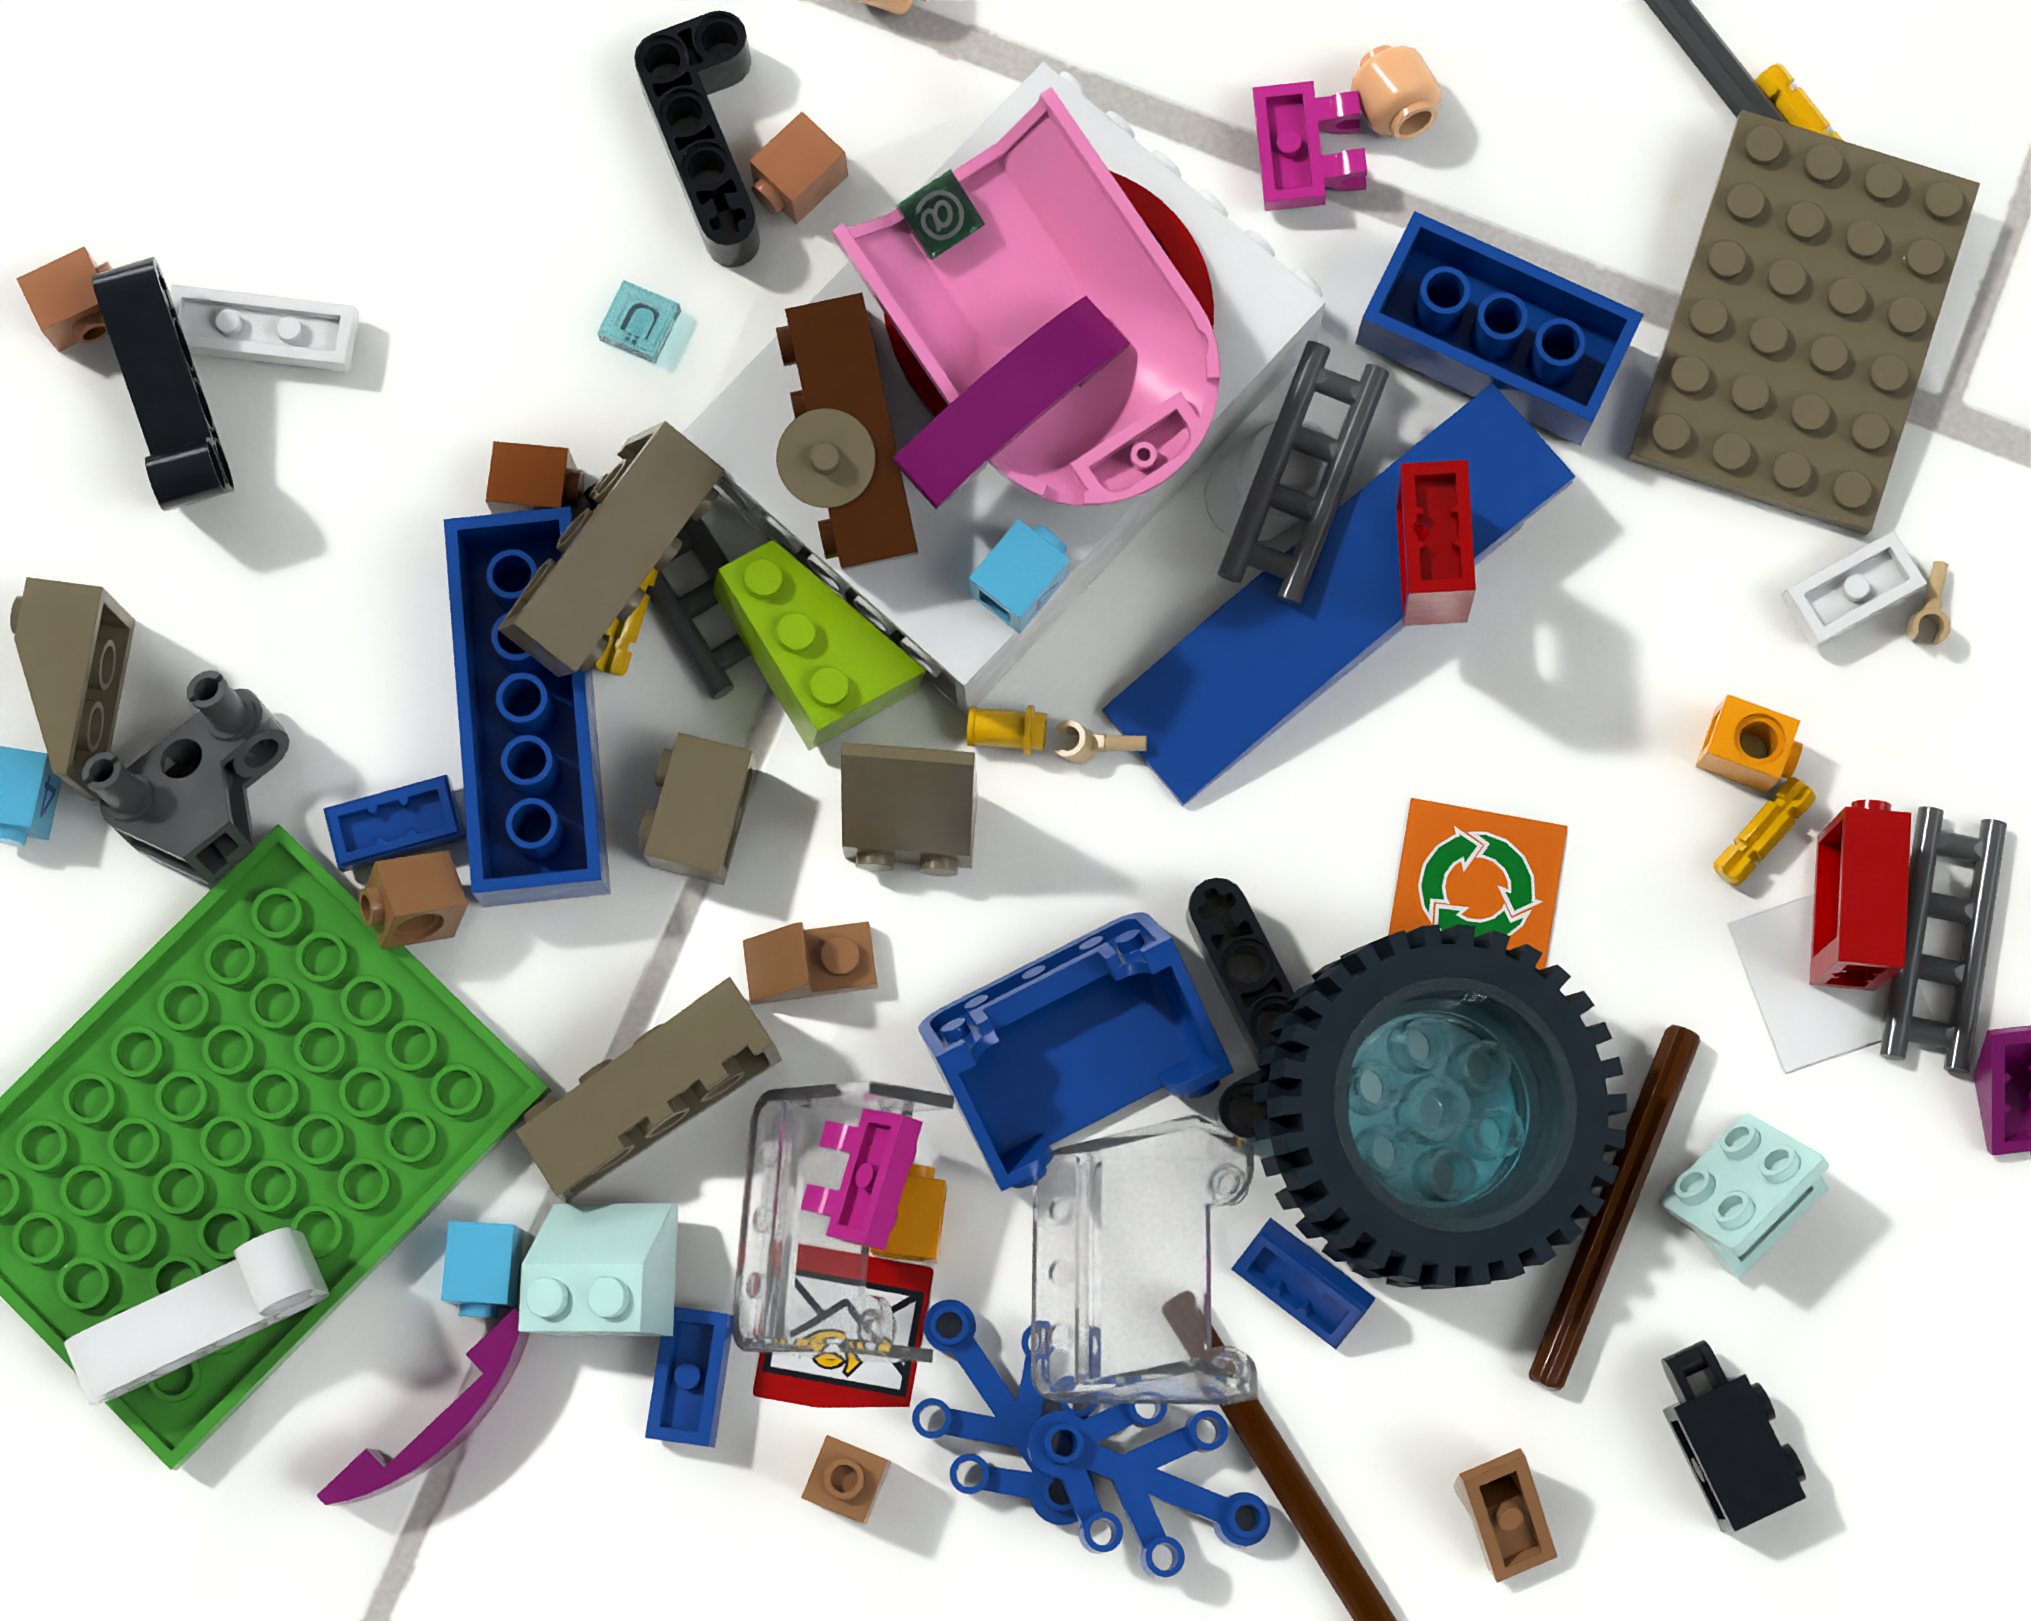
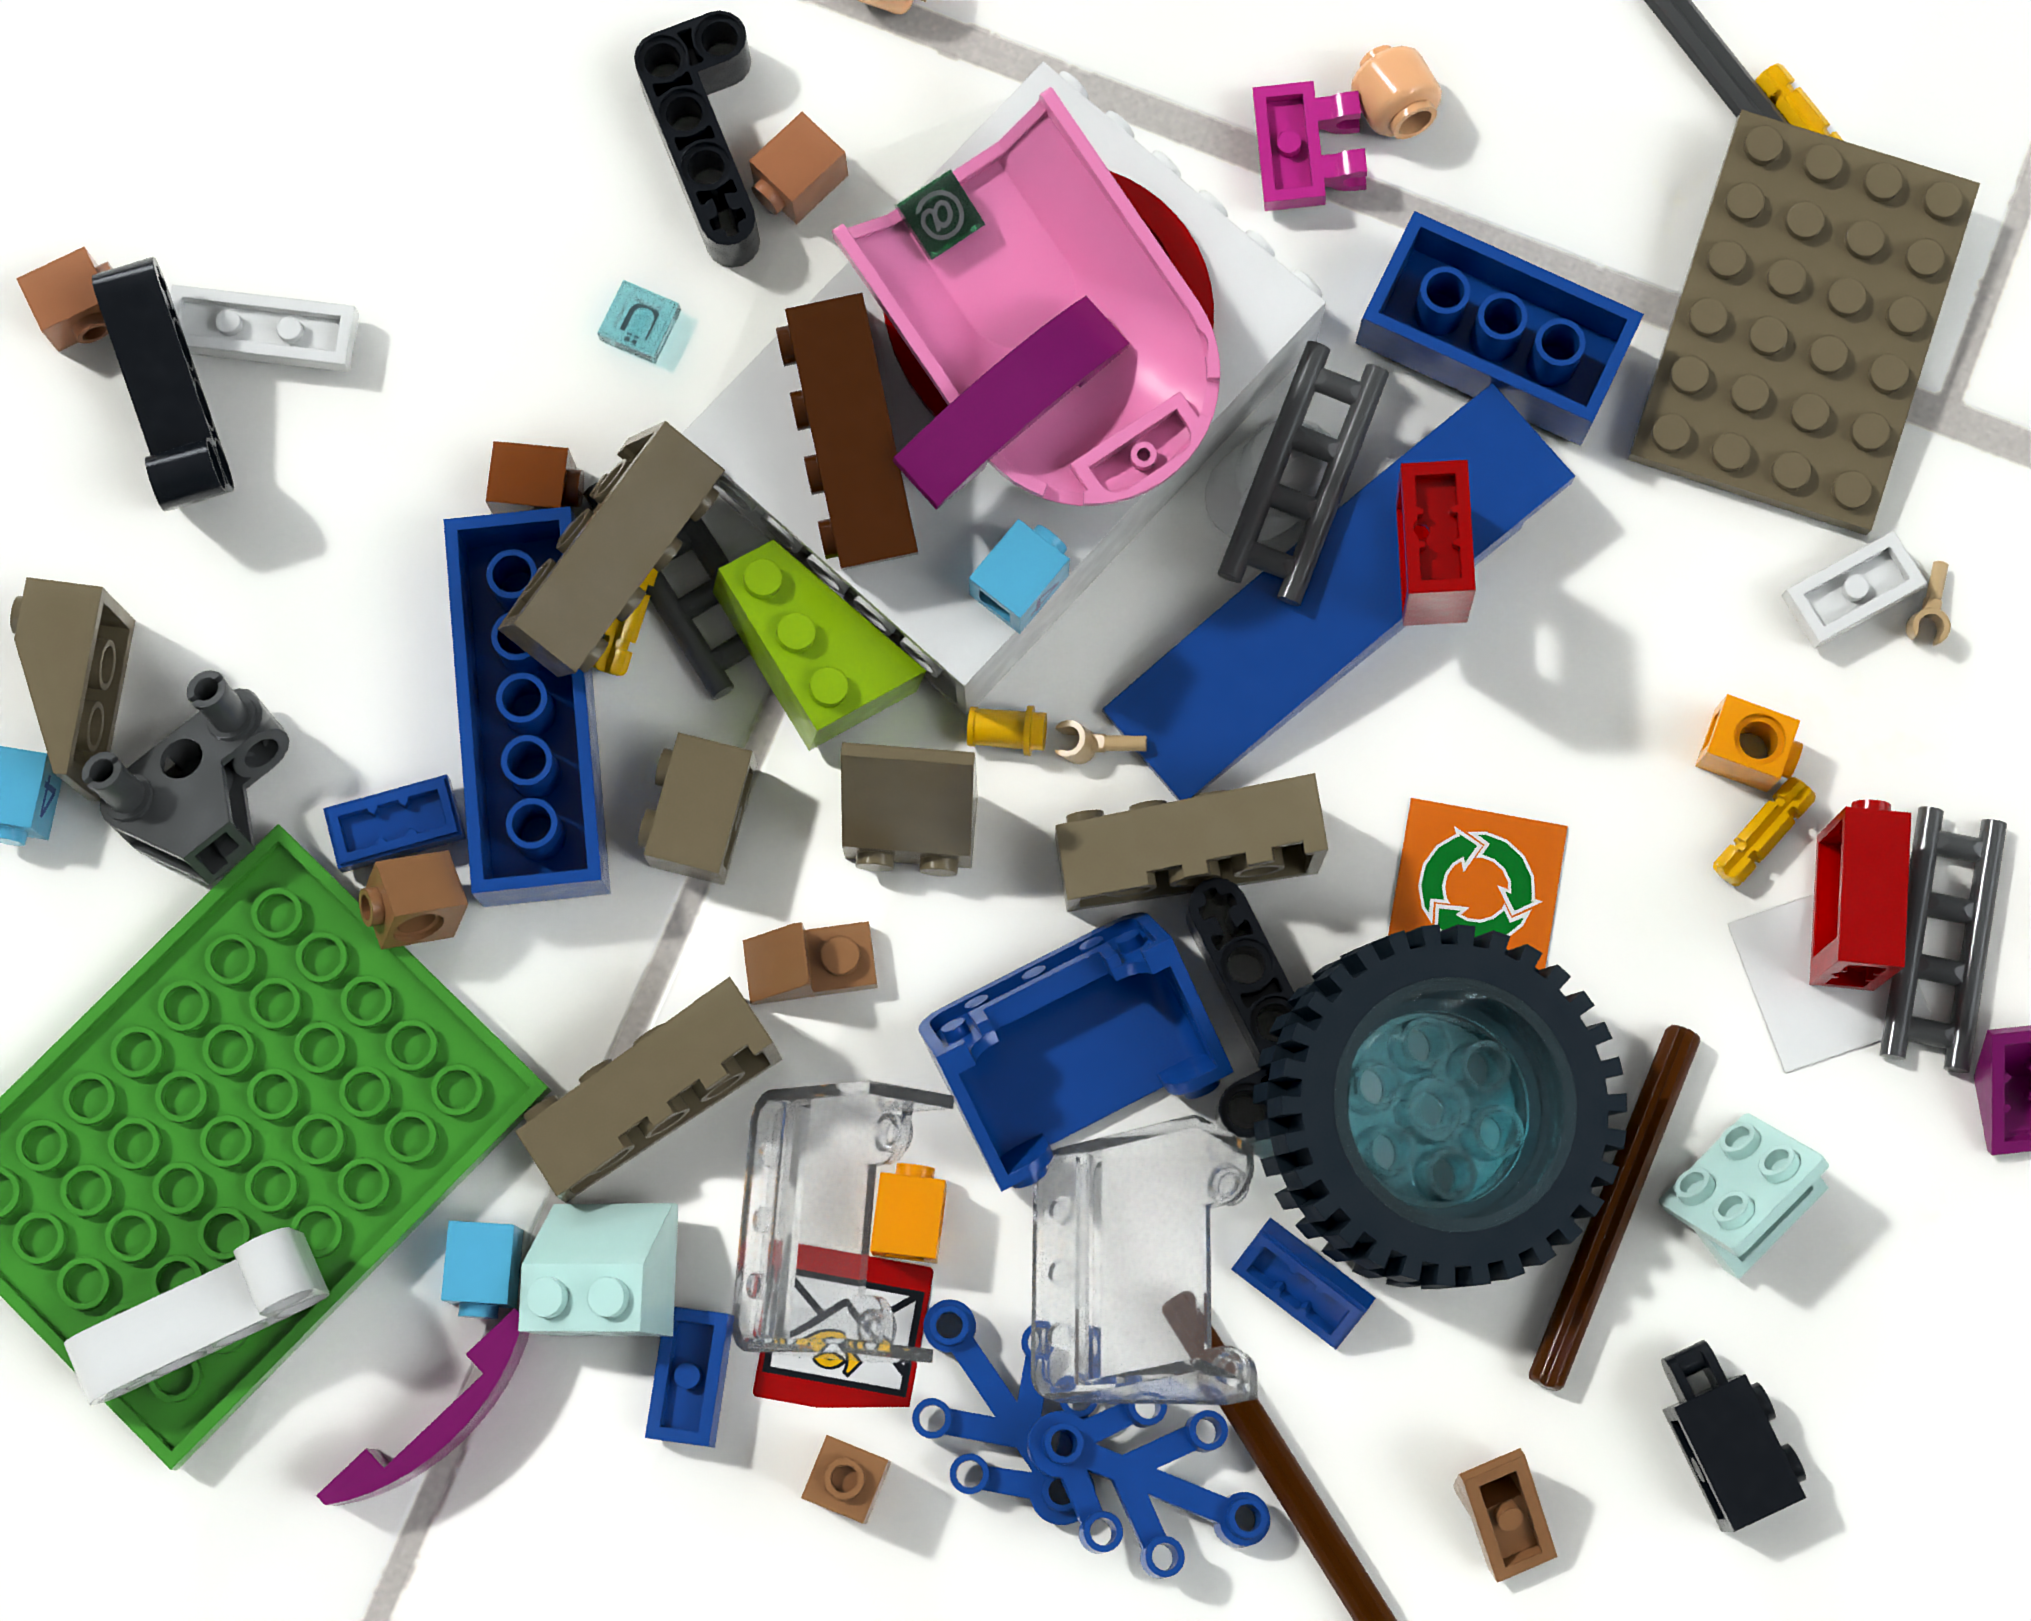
dark tan piece [776,408,876,508] -> none
dark pink plate [800,1108,923,1251] -> none
none -> dark tan wedge [1055,773,1328,912]

